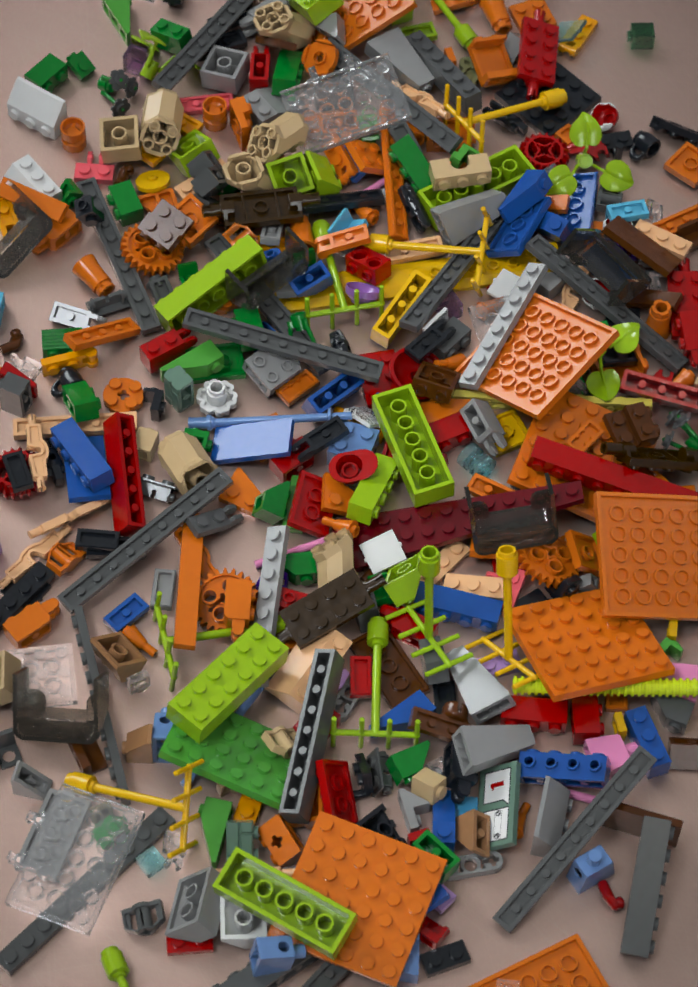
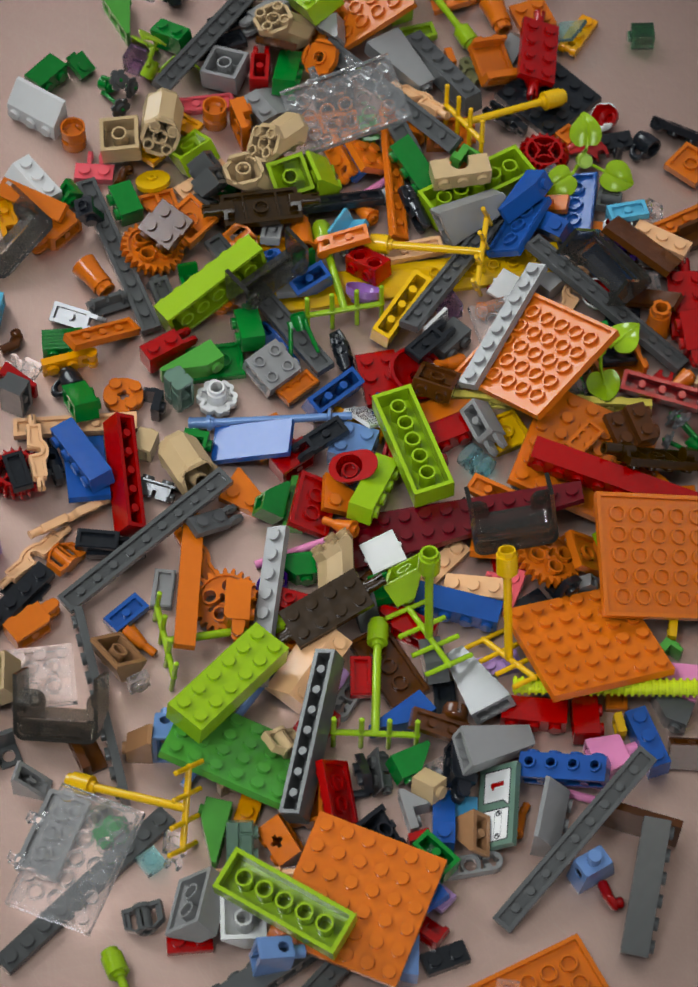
dark grey plate [182,307,384,383] -> none

